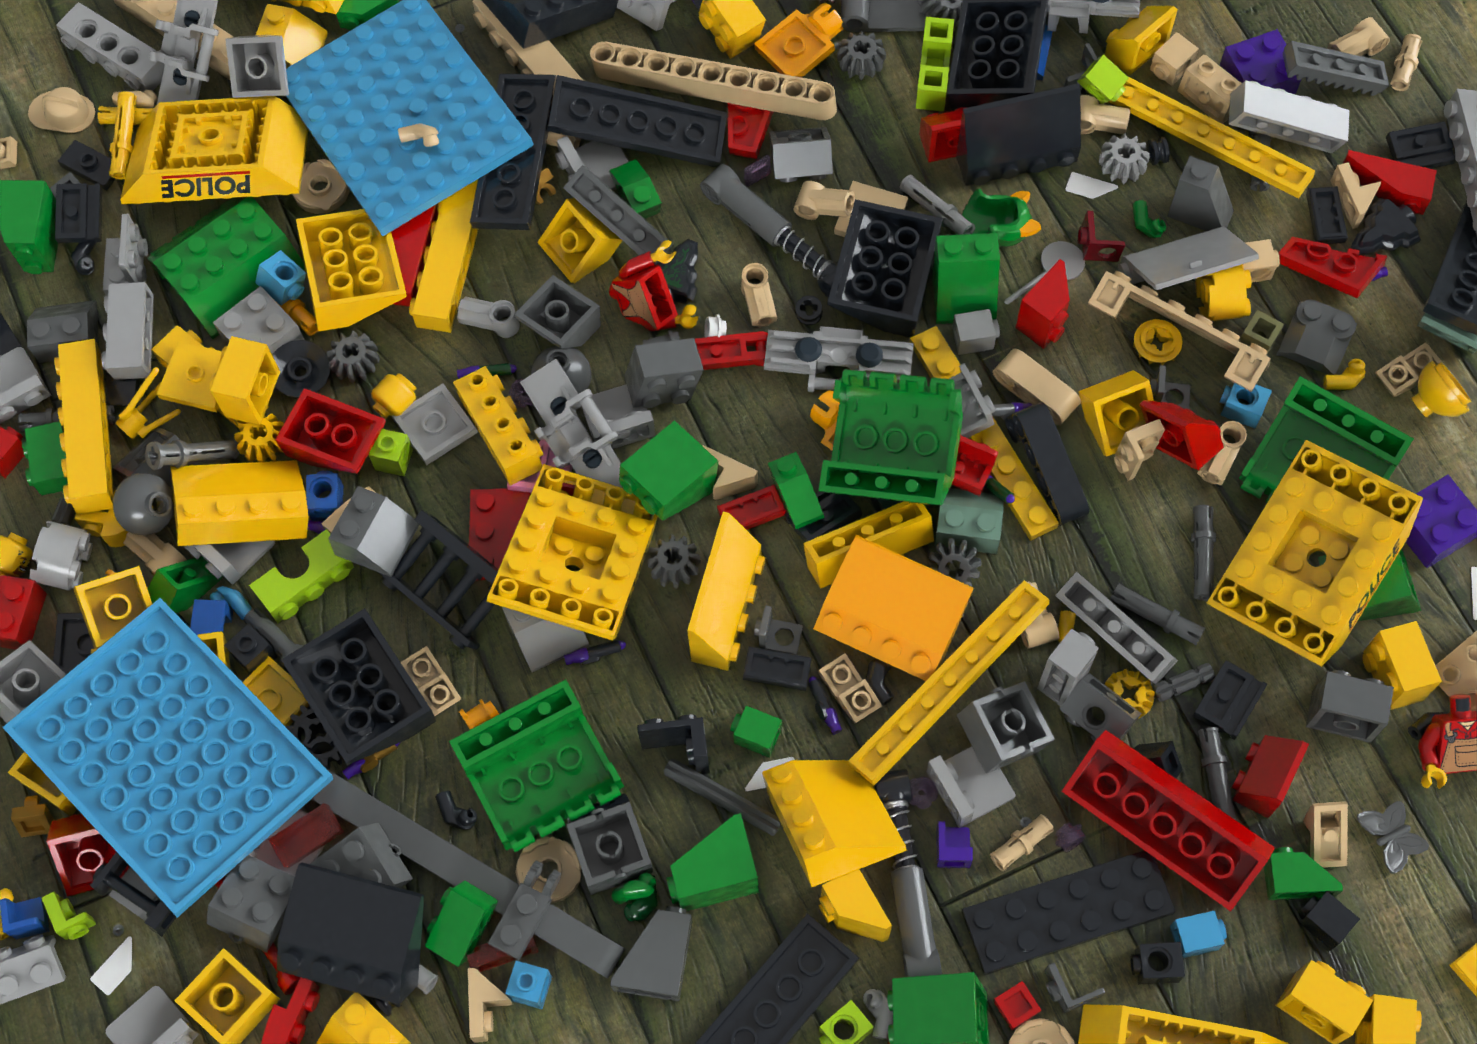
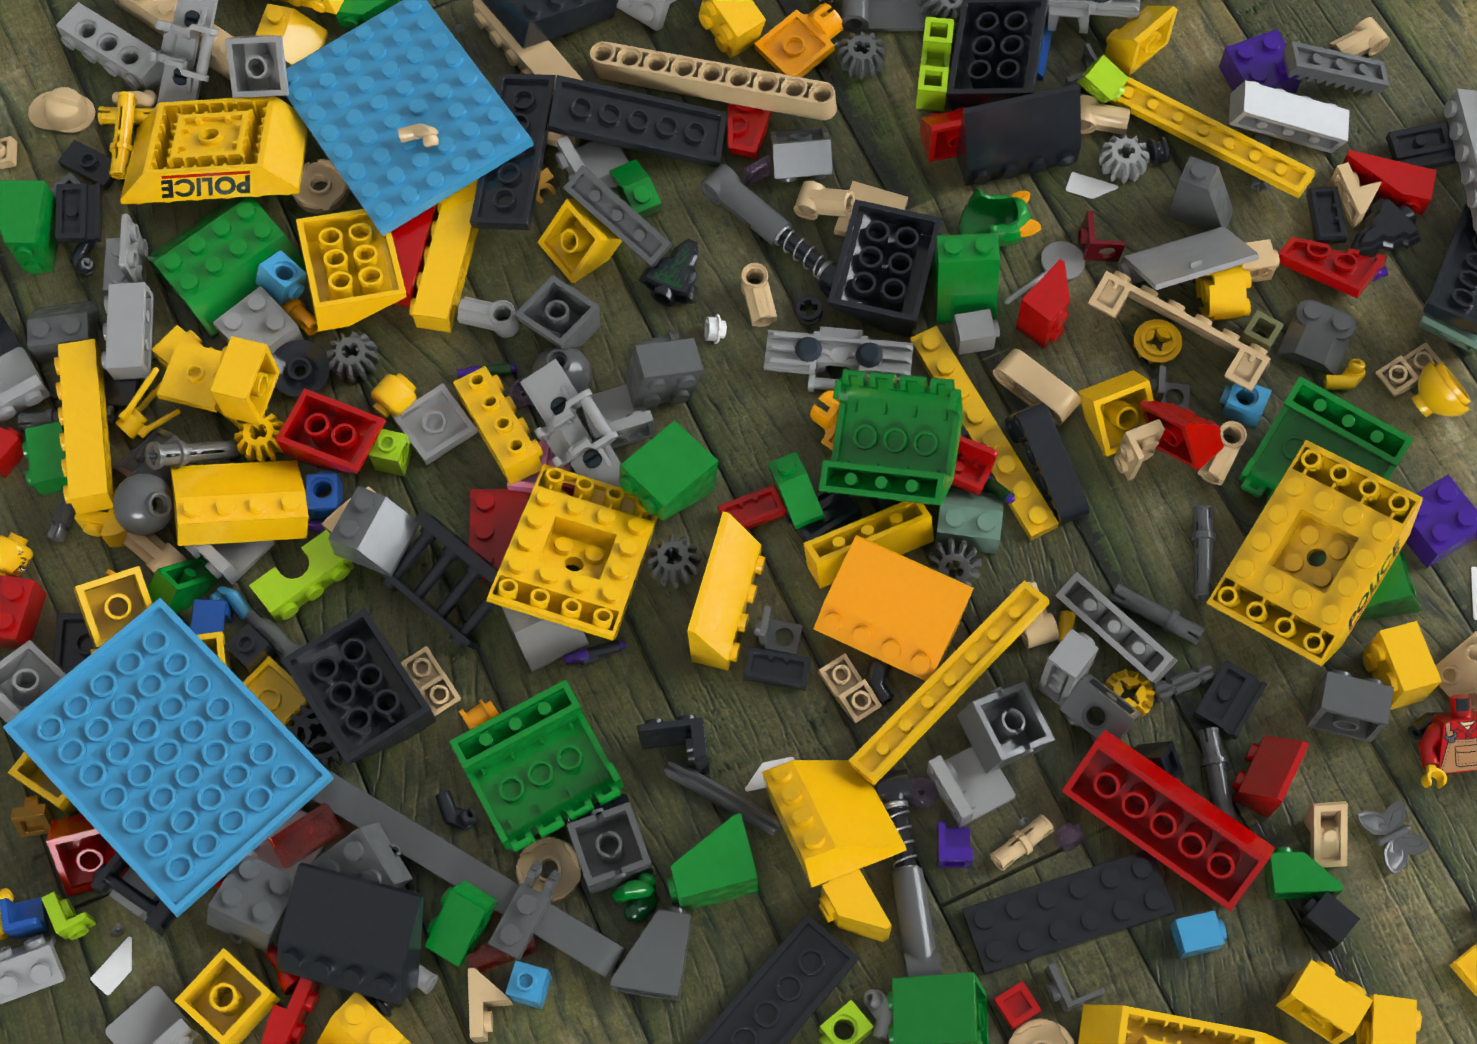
light grey brick [30,521,93,591] -> none
piece [342,743,400,779] -> none
red torso [609,240,699,331] -> none
red plate [695,331,768,370] -> none
tan slope [702,445,758,500] -> none
green brick [730,706,782,758] -> none
black piece [808,676,842,735] -> none
light grey pin [900,175,975,235] -> none
light grey bracket [949,363,996,438] -> none
dark grey piece [992,402,1032,419] -> none
black brick [1130,942,1185,984] -> none
green arm [1132,200,1166,238] -> none
tan brick [1150,32,1199,86] -> none
tan bracket [1177,55,1242,124] -> none
tan pin [1390,34,1423,91] -> none

